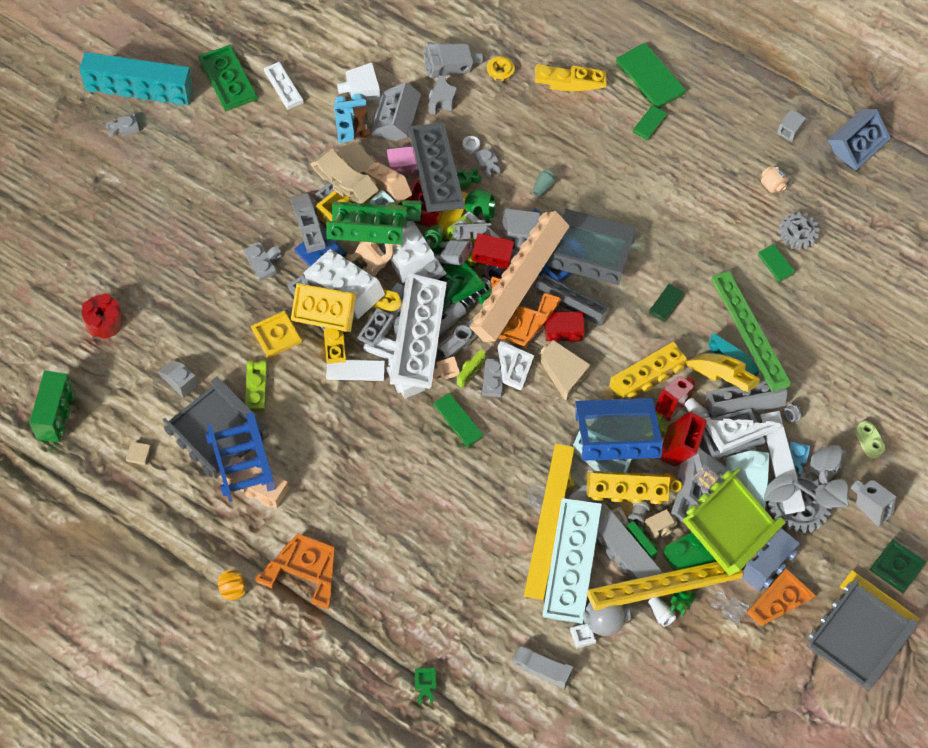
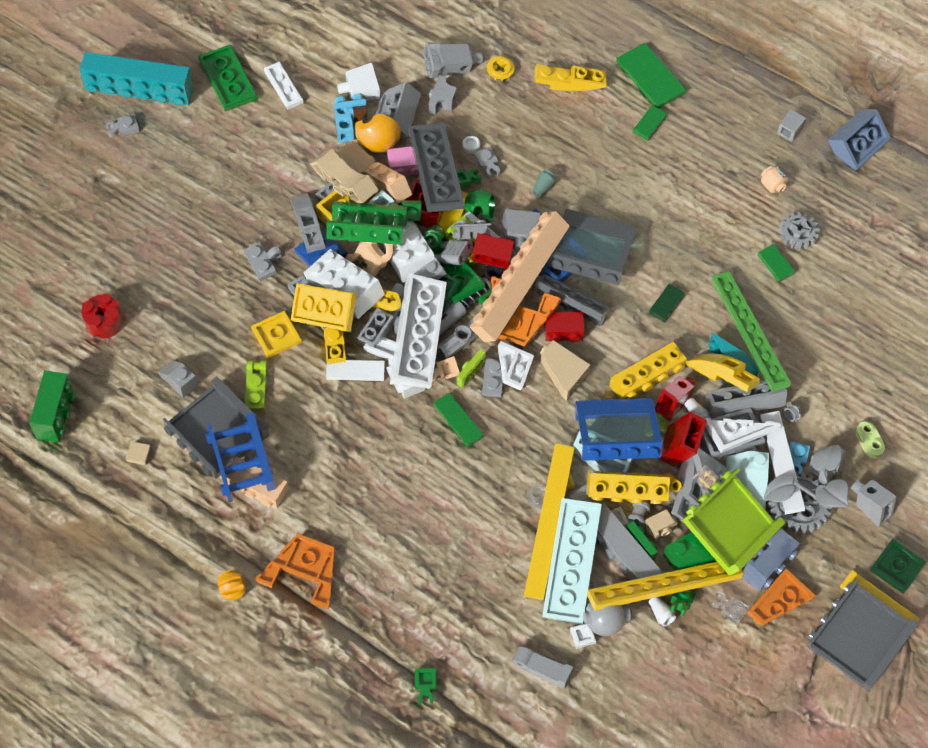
none -> light orange cylinder [355,113,401,153]

